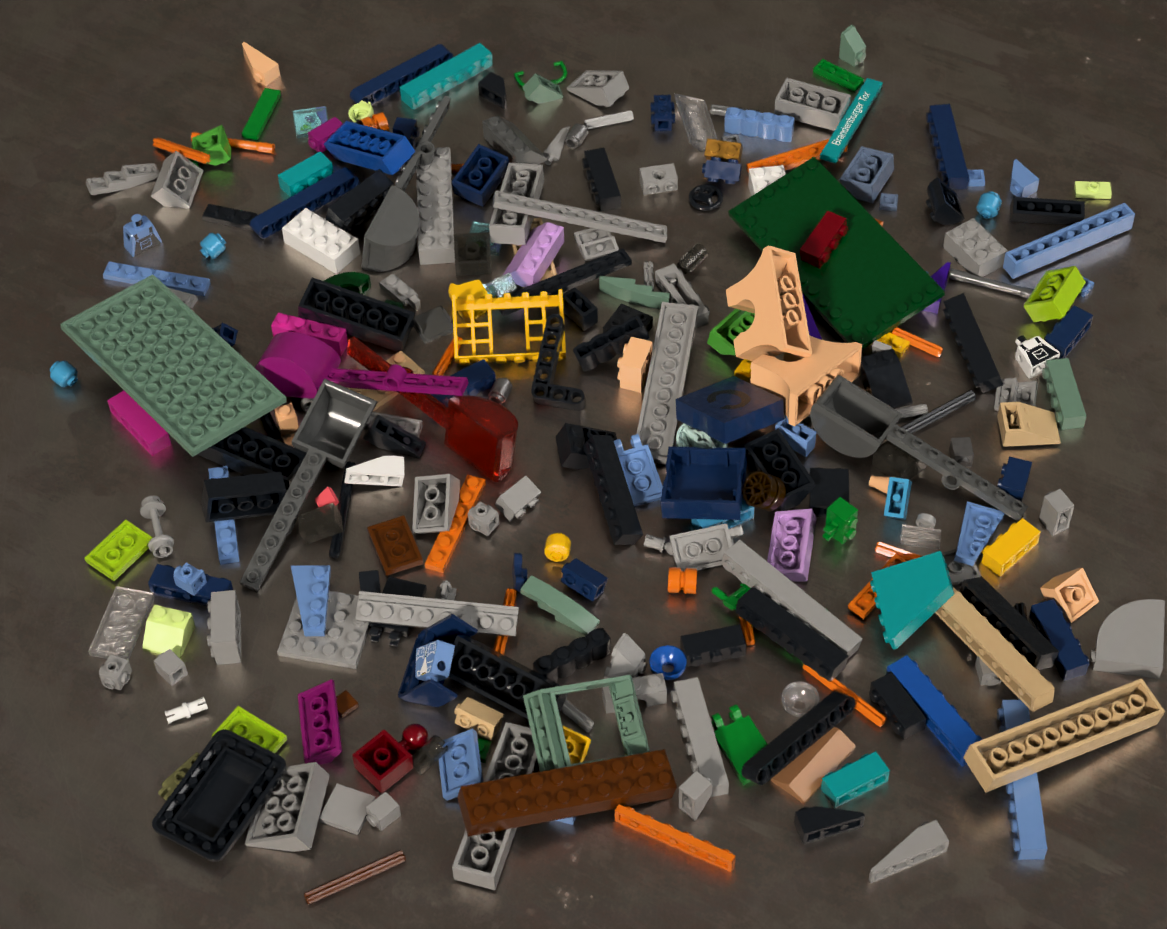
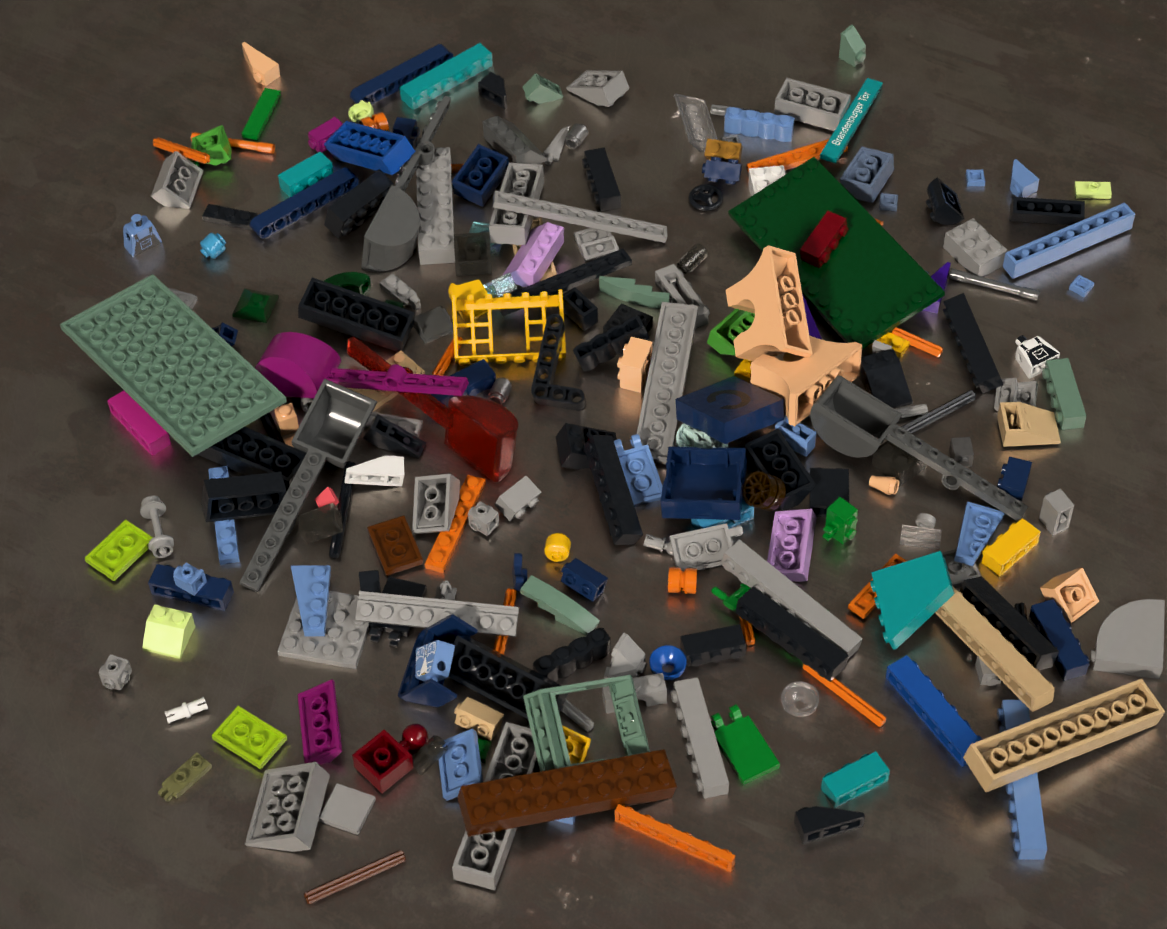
dark azure head [50,360,78,388] -> none
light grey slope [86,163,159,195] -> none
clear plate [88,586,155,660] -> none
medium blue plate [103,262,211,296] -> none
black wedge [152,729,286,862] -> none
light grey brick [153,648,188,686] -> none
light grey brick [207,590,241,665] -> none
dark pink brick [271,312,348,356] -> none
white brick [282,208,360,274] -> none
clear light blue tile [293,106,328,138] -> none
reddish brown tile [336,690,359,718] -> none
light grey brick [366,792,401,831] -> none
green piece [514,61,568,87] -> none
light grey axle [584,110,634,130] -> none
light grey brick [640,163,678,195] -> none
light grey axle [644,261,654,291] -> none
dark blue brick [651,95,675,131] -> none
light grey slope [679,771,712,821] -> none
black beam [741,691,855,785] -> none
medium nougat slope [771,727,856,804] -> none
green tile [813,59,864,92] -> none
black brick [869,672,926,740] -> none
light grey slope [869,820,949,884] -> none
axle [875,541,922,561] -> none
dark azure brick [884,477,912,520] -> none
dark blue brick [926,104,969,190] -> none
dark azure head [976,191,1002,219] -> none
lime brick [1023,266,1086,322] -> none
dark blue brick [1044,305,1093,359] -> none
none -> dark green slope [232,288,279,324]

